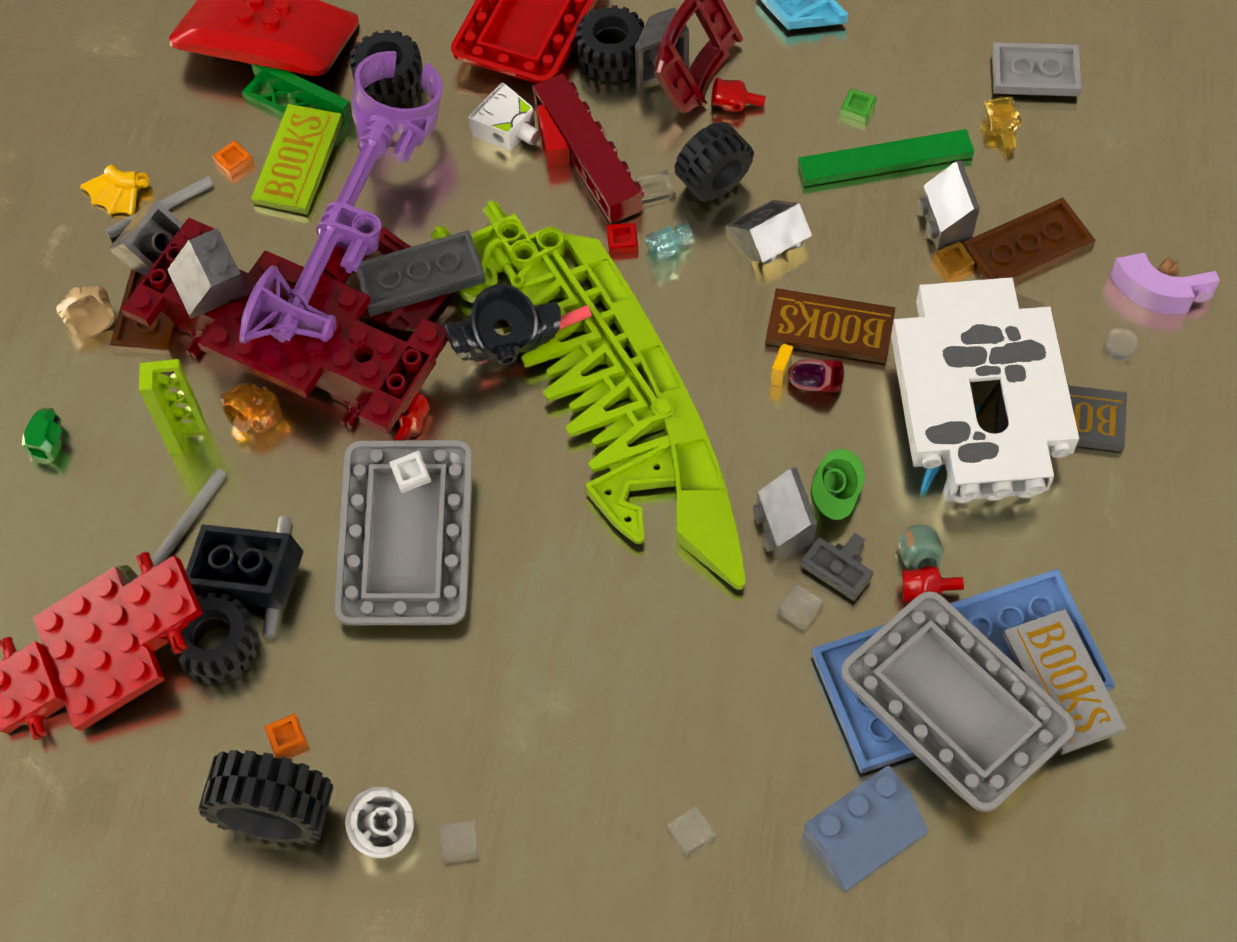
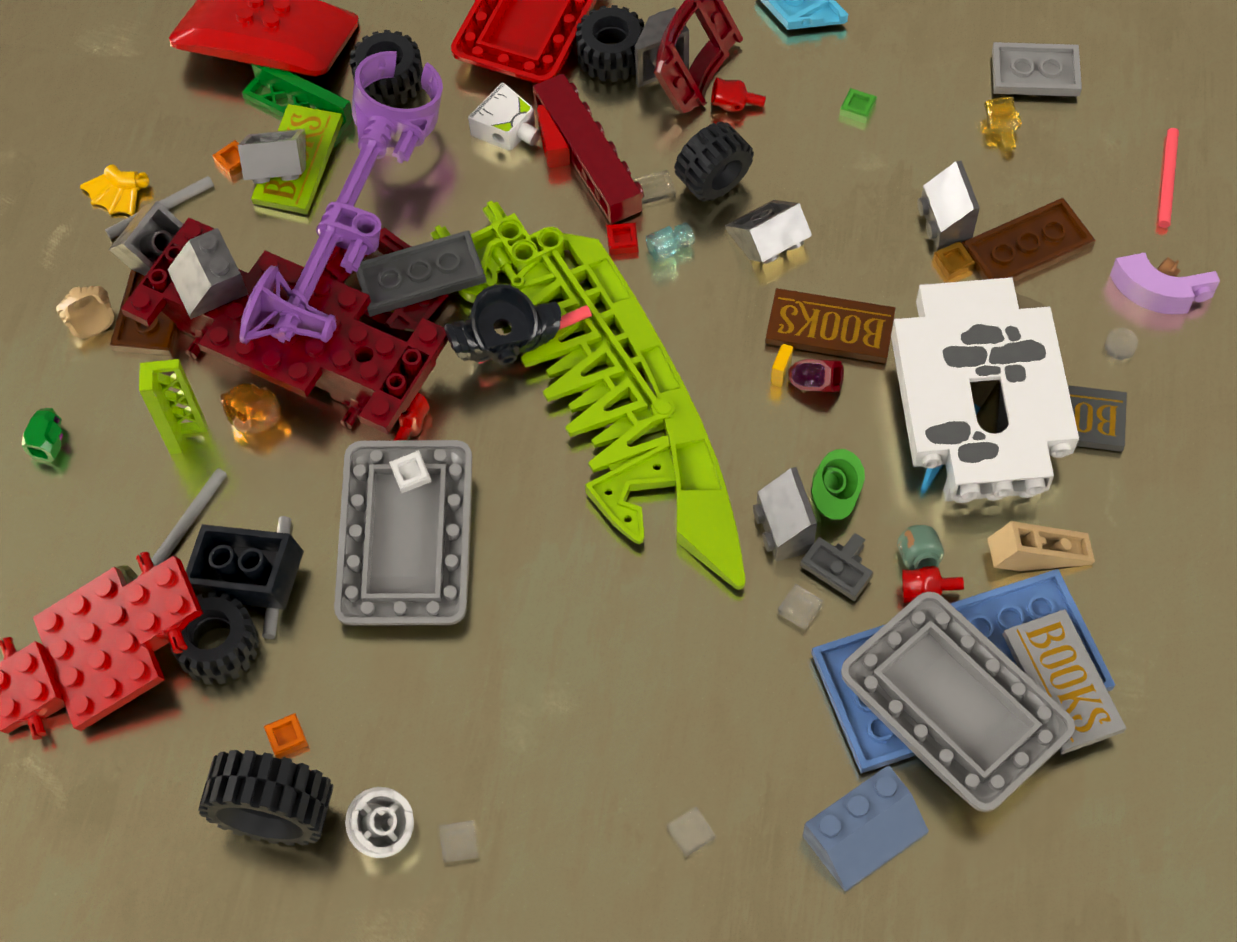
green tile [798,129,975,187] -> none
none -> light grey slope [238,129,306,184]
none -> tan slope [987,521,1095,571]
none -> coral bar [1158,128,1179,228]

